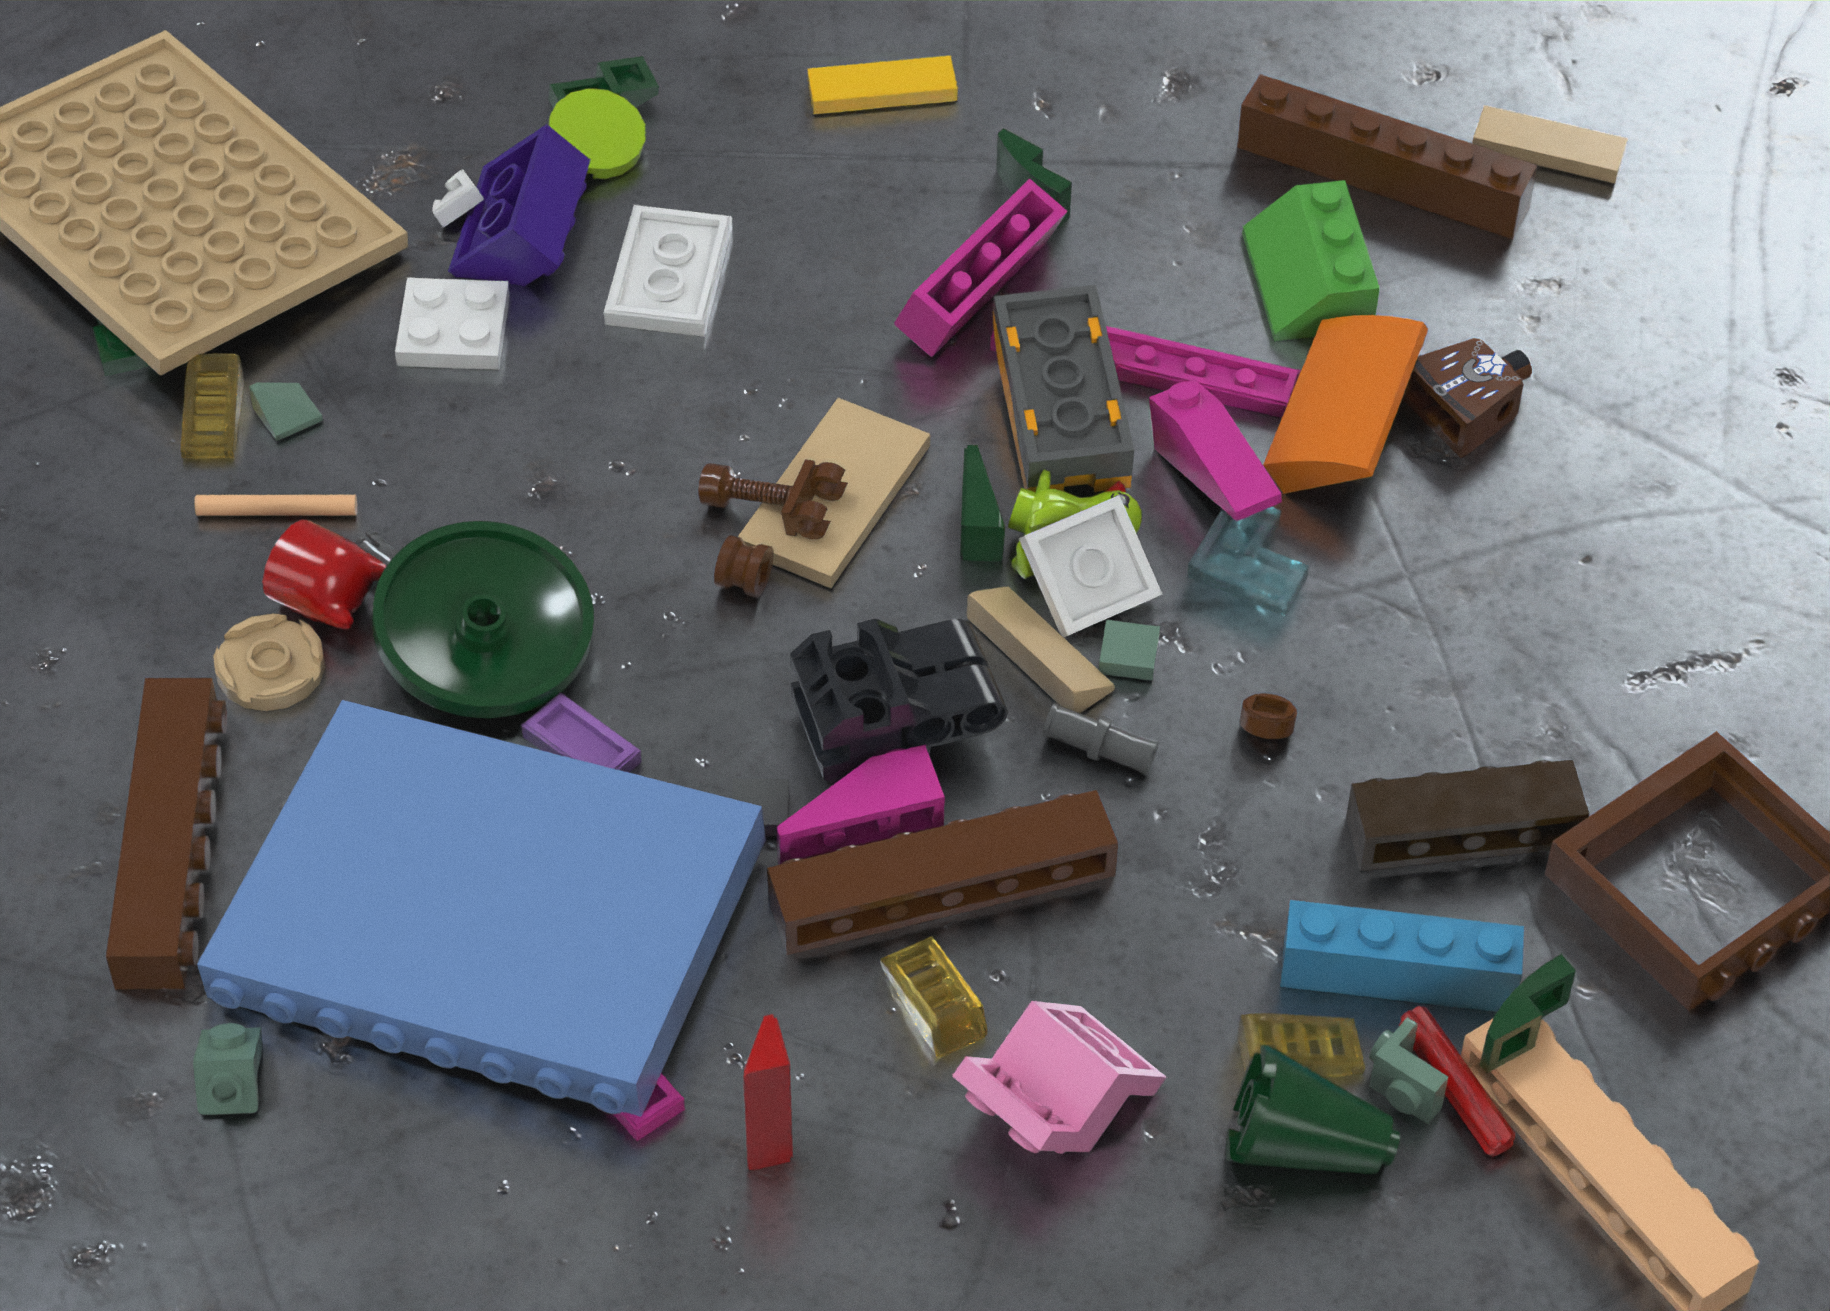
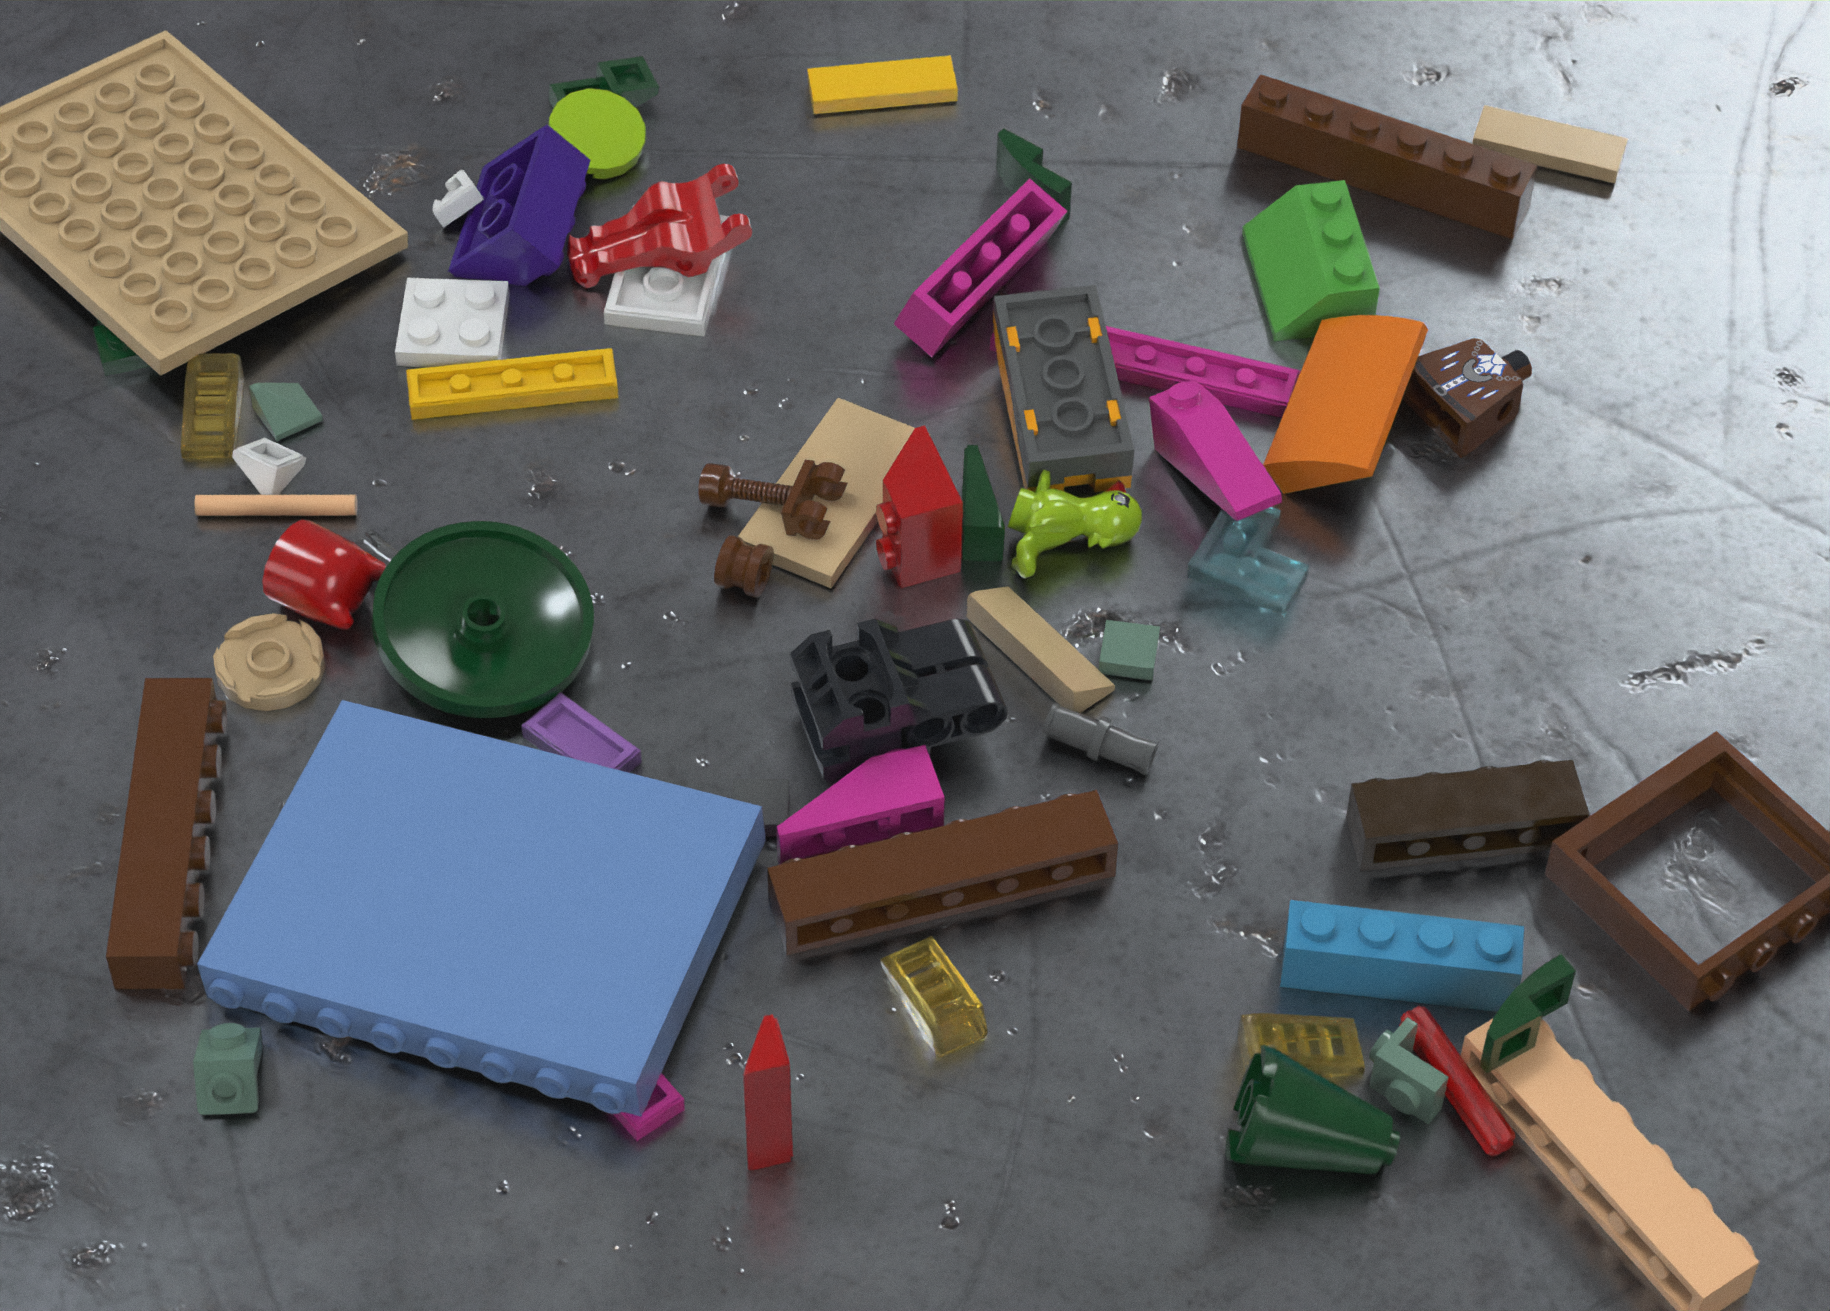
bright pink bracket [952,1001,1167,1154] -> none
white plate [1019,495,1162,637] -> none
reddish brown tile [1239,693,1297,739] -> none
none -> white slope [232,438,306,495]
none -> yellow tile [406,348,618,420]
none -> red animal [567,164,752,289]
none -> red slope [876,425,963,588]

